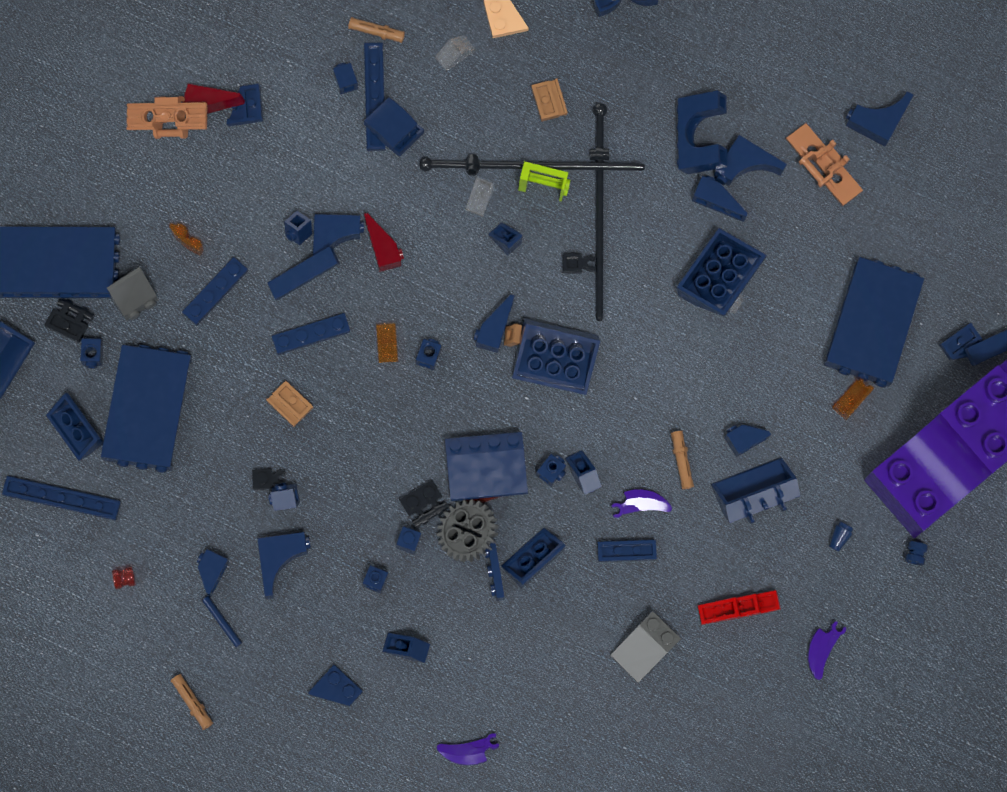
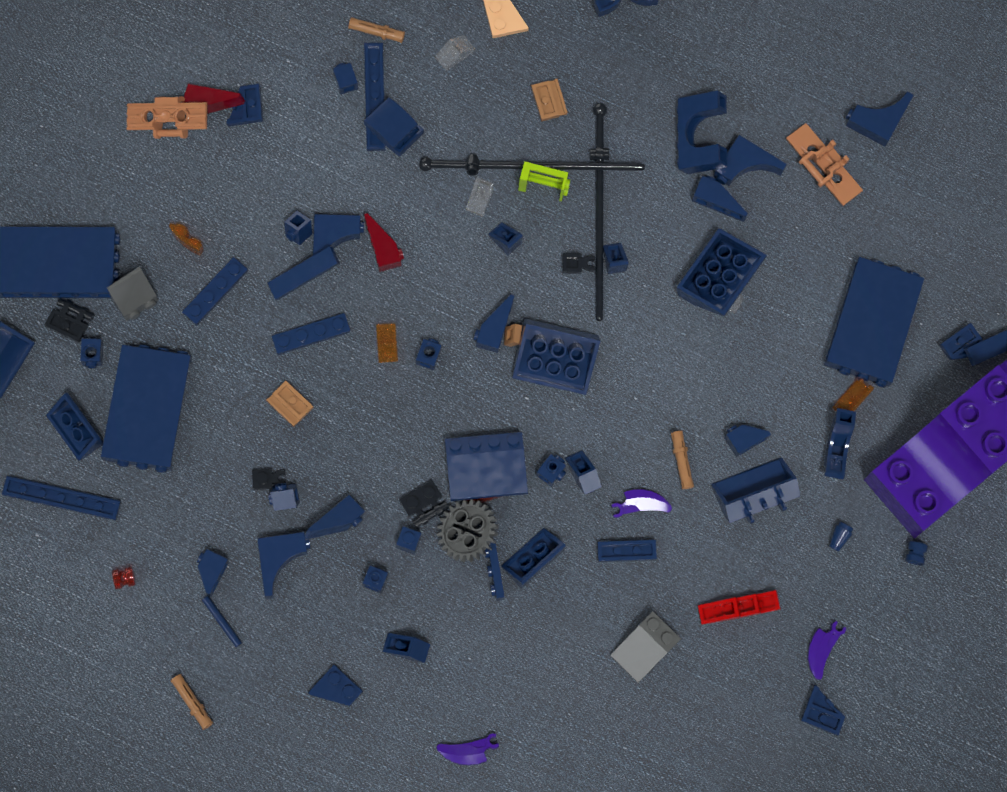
none -> dark blue slope [304,495,365,539]
none -> dark blue slope [603,243,629,274]
none -> dark blue wing [801,685,845,736]
none -> dark blue arch [824,408,856,480]

